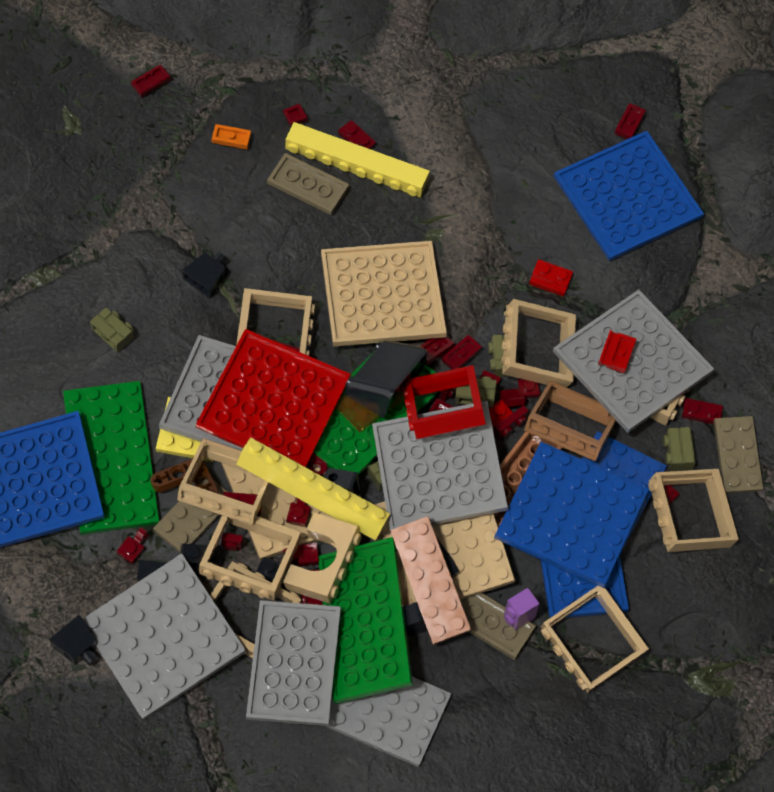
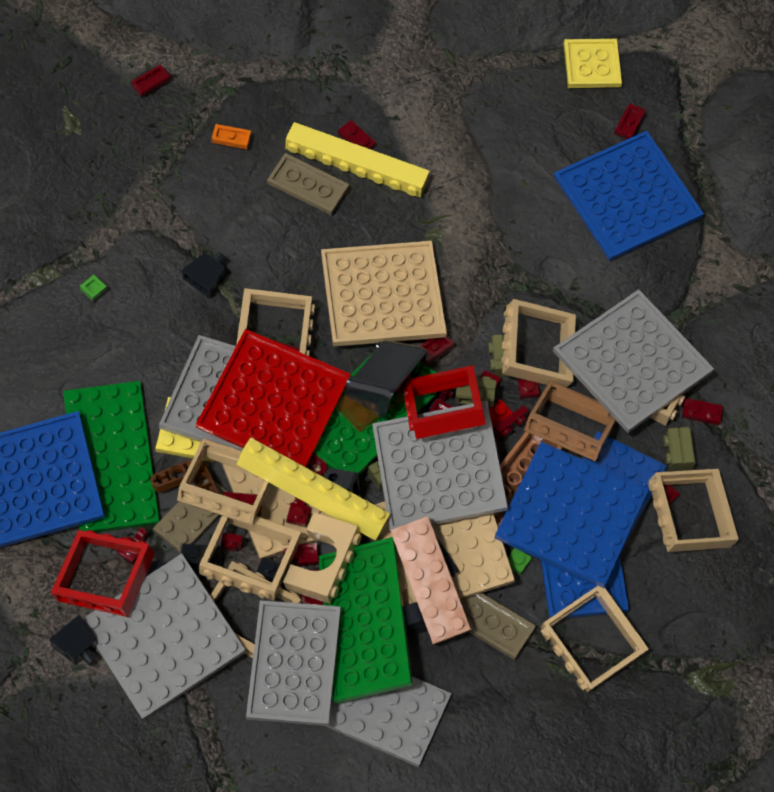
olive brick [90,308,134,353] -> none
dark red plate [283,104,307,127] -> none
dark red plate [442,334,482,370] -> none
dark red plate [500,388,526,407] -> none
medium lavender brick [504,588,539,630] -> none
red plate [529,259,573,297] -> none
red plate [598,330,636,373] -> none
dark tan plate [713,416,763,494] -> none
none -> red window [51,530,155,617]
none -> bright green plate [80,275,107,301]
none -> bright green plate [508,548,532,575]
none -> light yellow plate [563,39,622,88]

